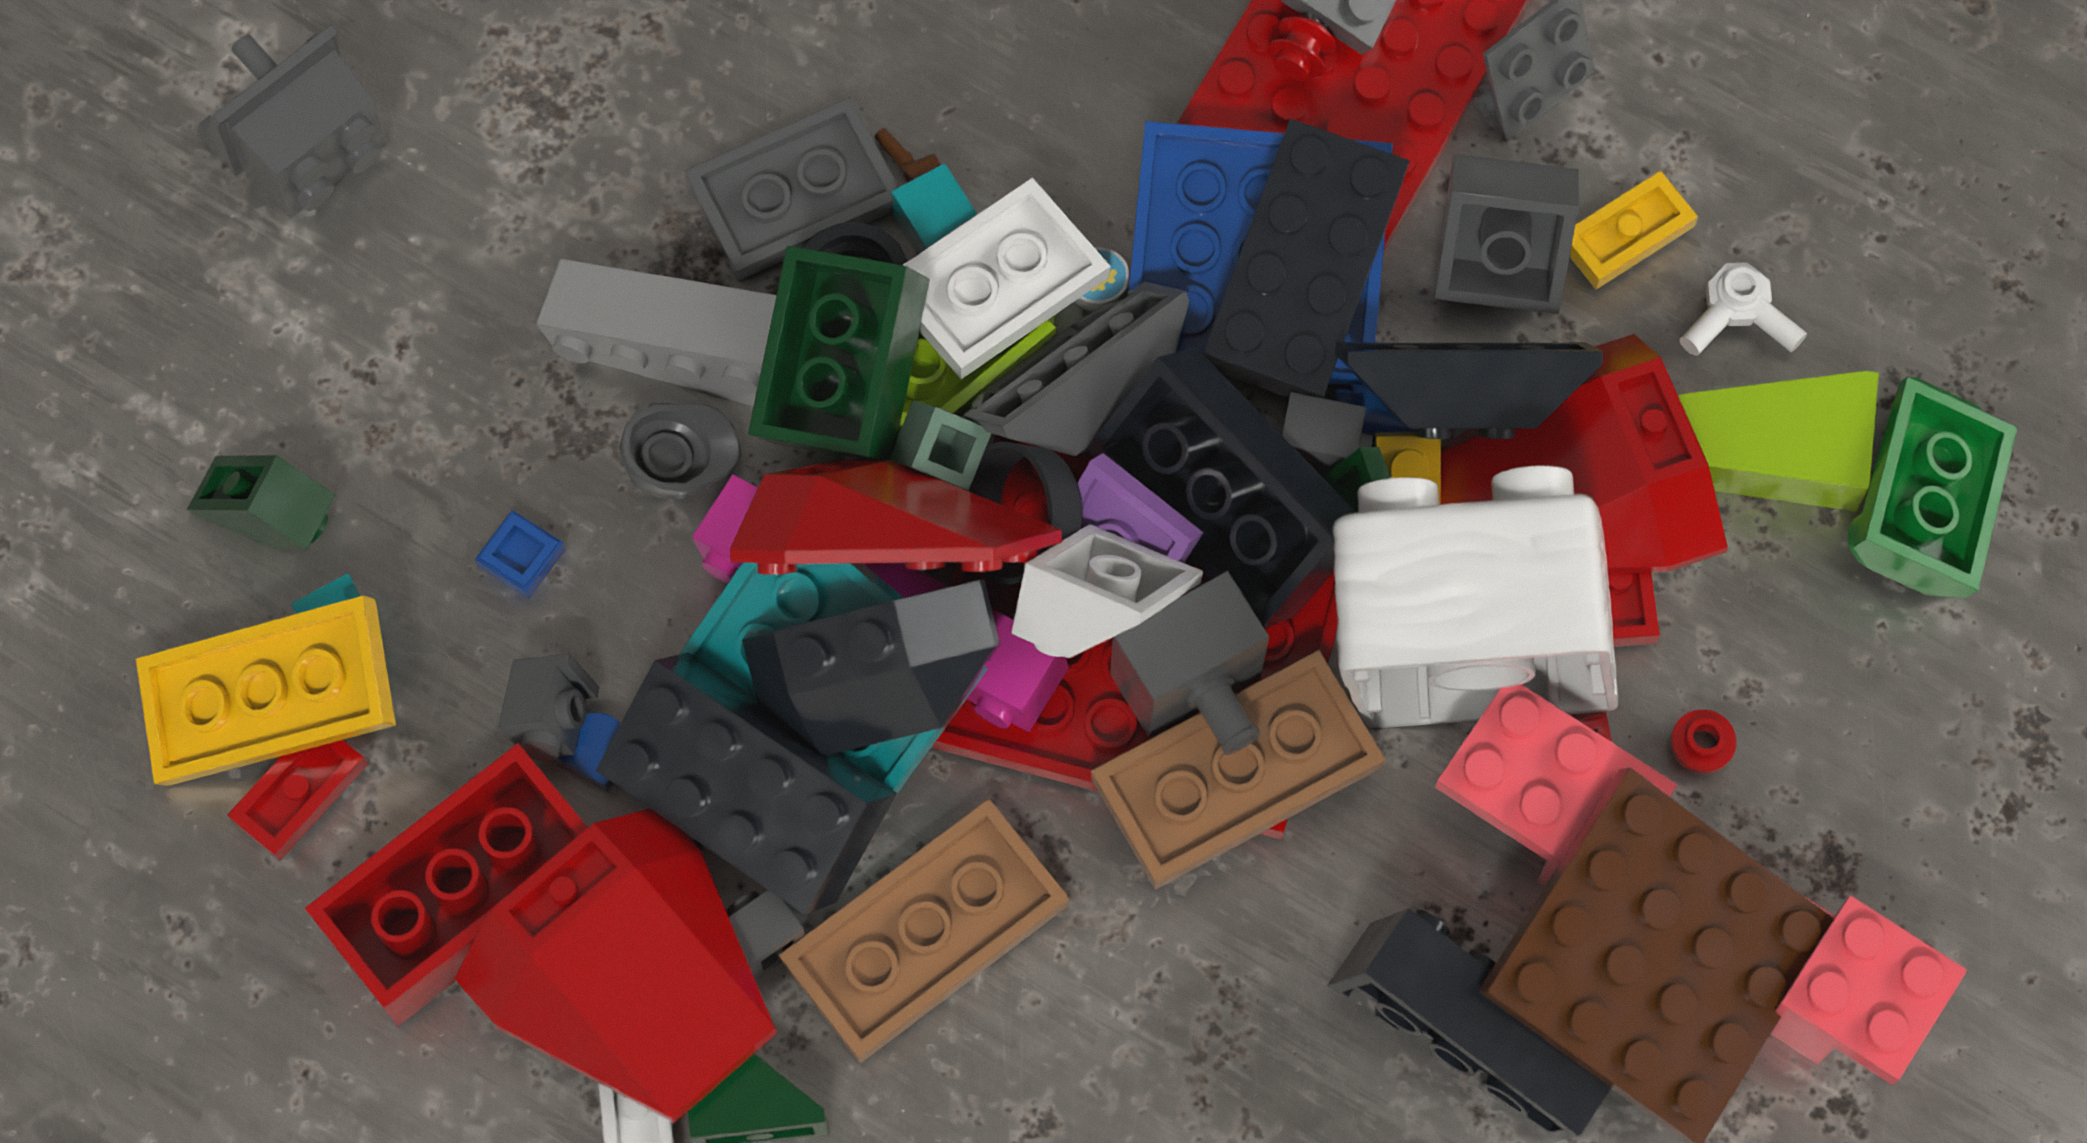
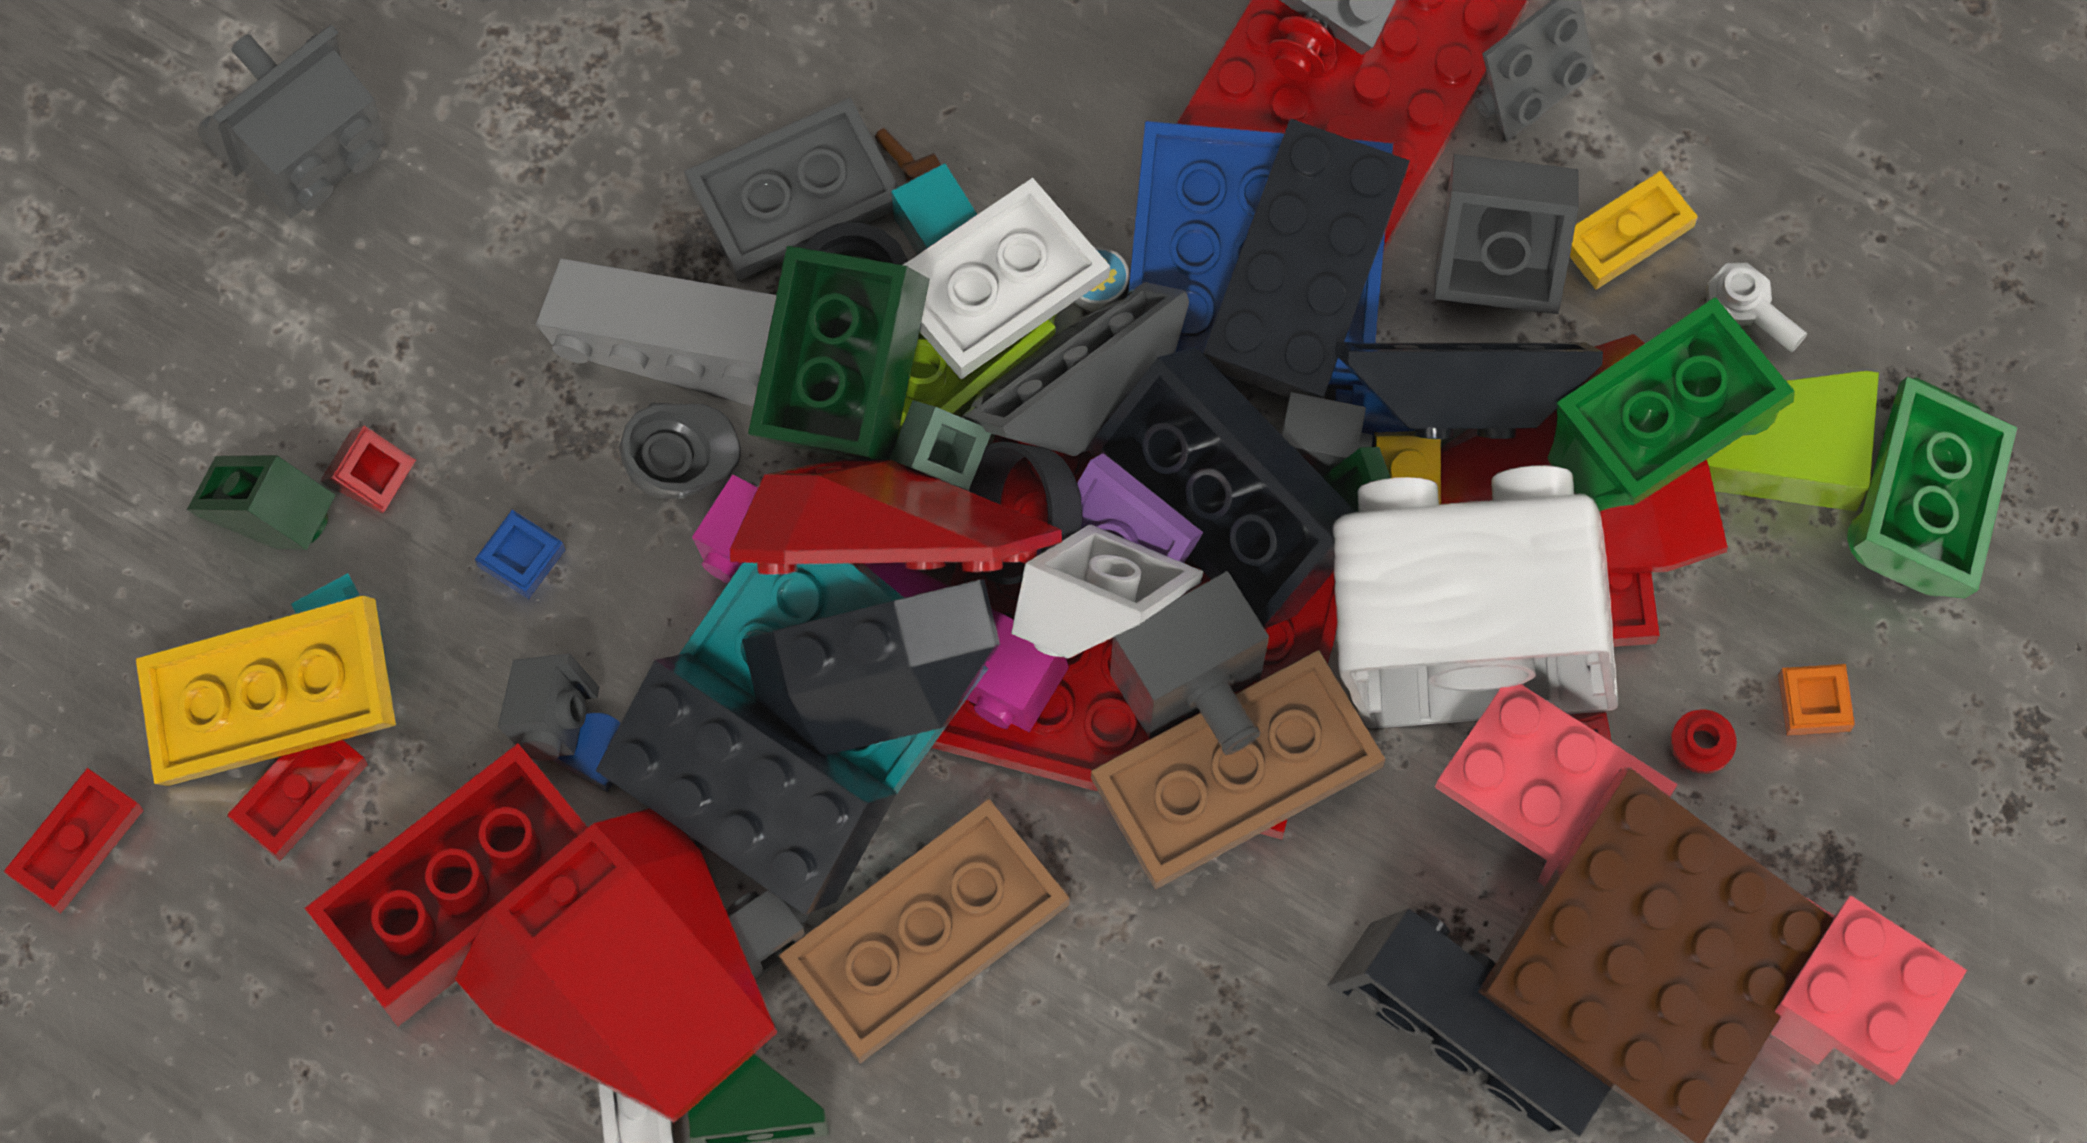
none -> red plate [3,768,144,914]
none -> red slope [320,425,416,513]
none -> green slope [1547,297,1795,511]
none -> orange tile [1778,664,1855,736]

